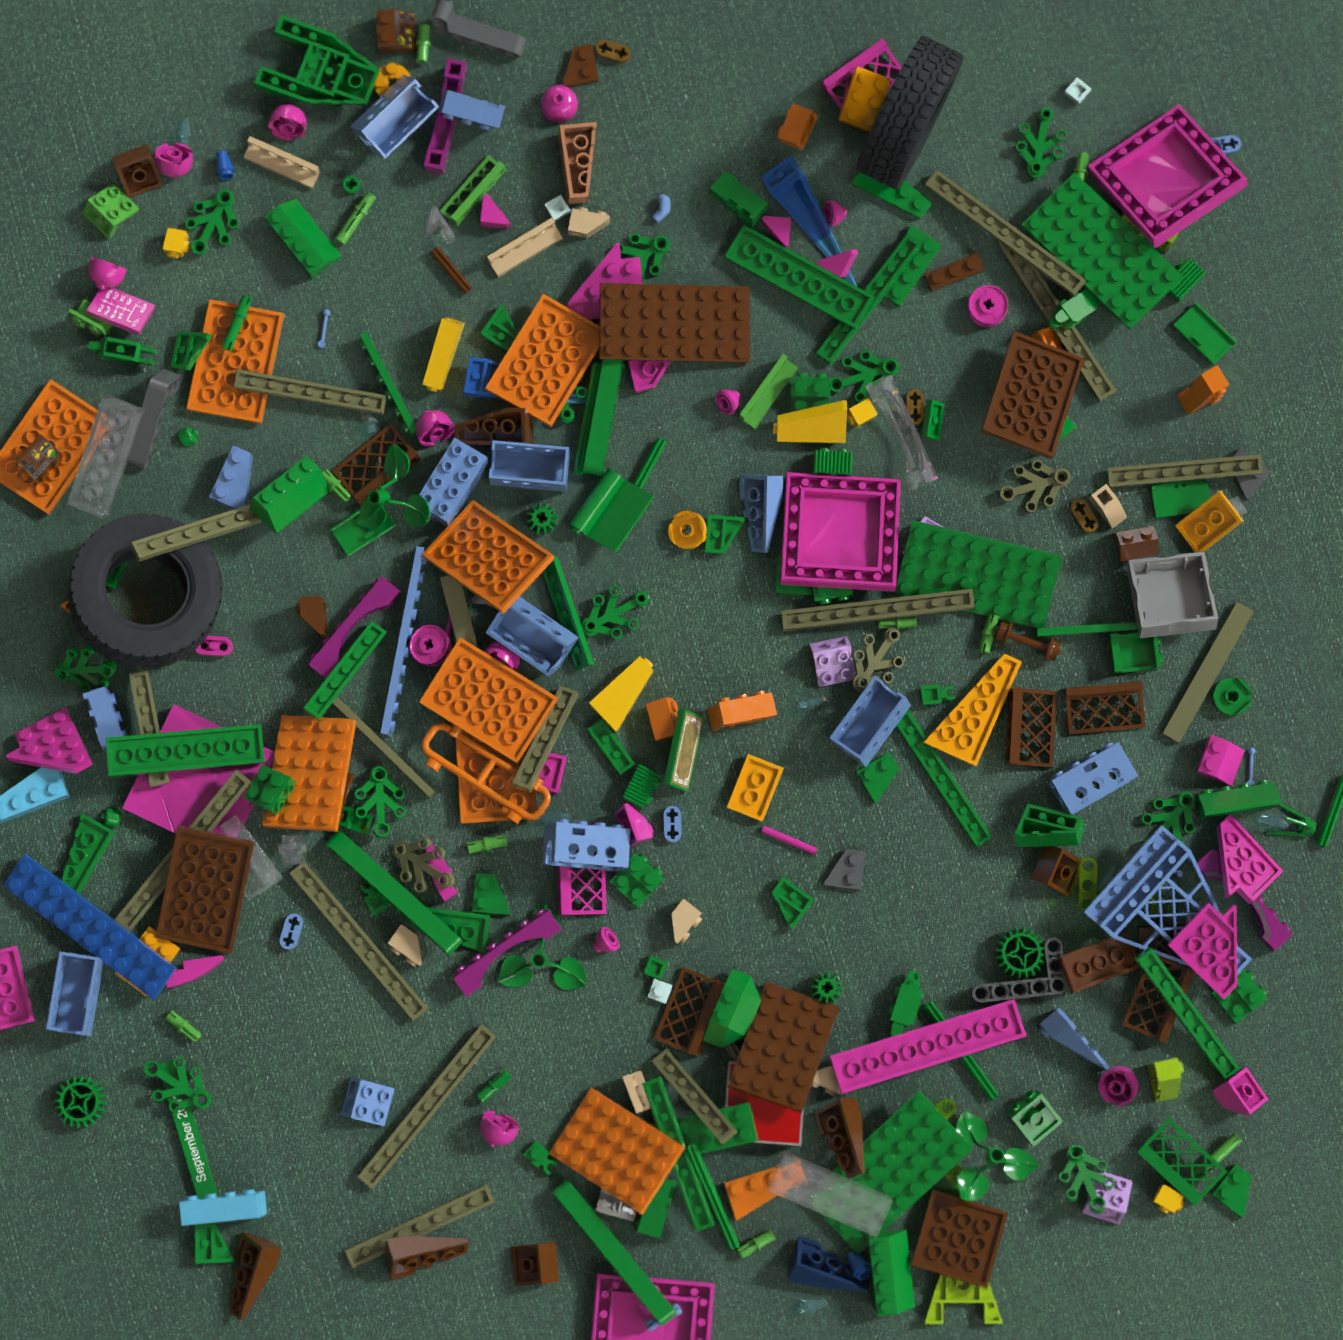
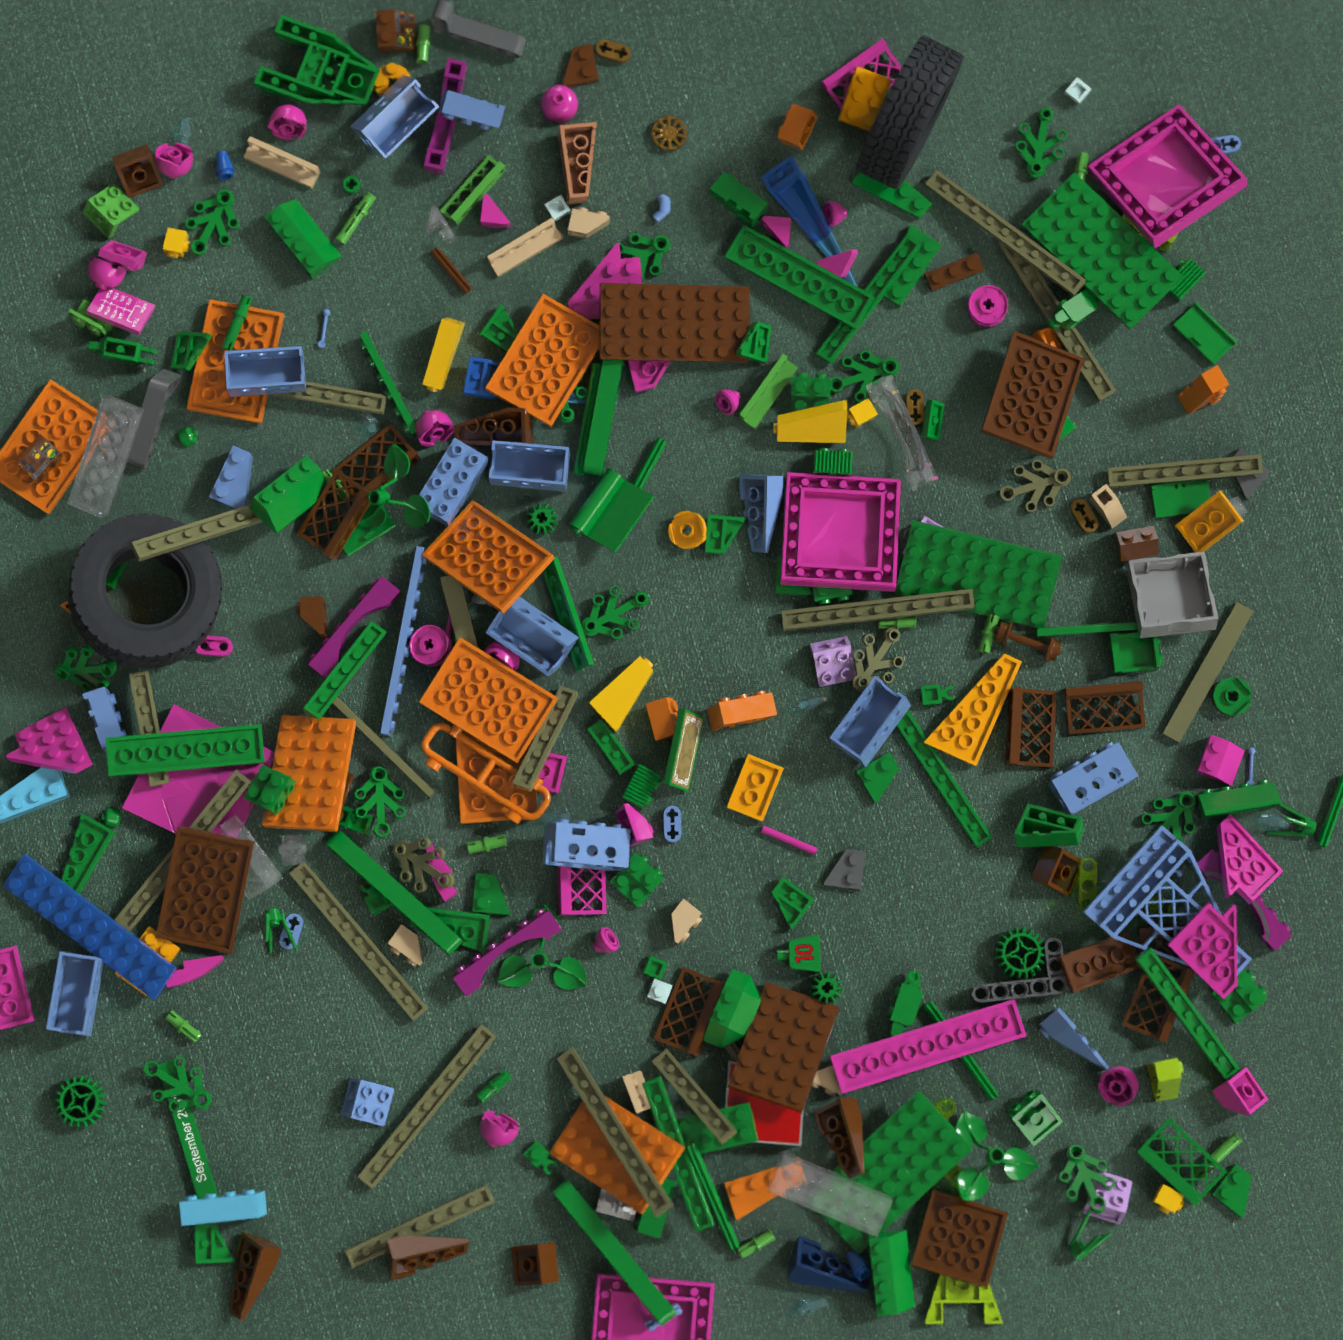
none -> dark pink plate [98,240,147,271]
none -> medium blue piece [224,346,306,397]
none -> green plant [264,908,297,953]
none -> reddish brown fence [297,470,370,559]
none -> olive plate [557,1047,674,1217]
none -> pearl gold wheel [652,115,687,151]
none -> green wing [736,322,771,363]
none -> green torso [777,935,821,973]
none -> green plant [1069,1210,1111,1261]

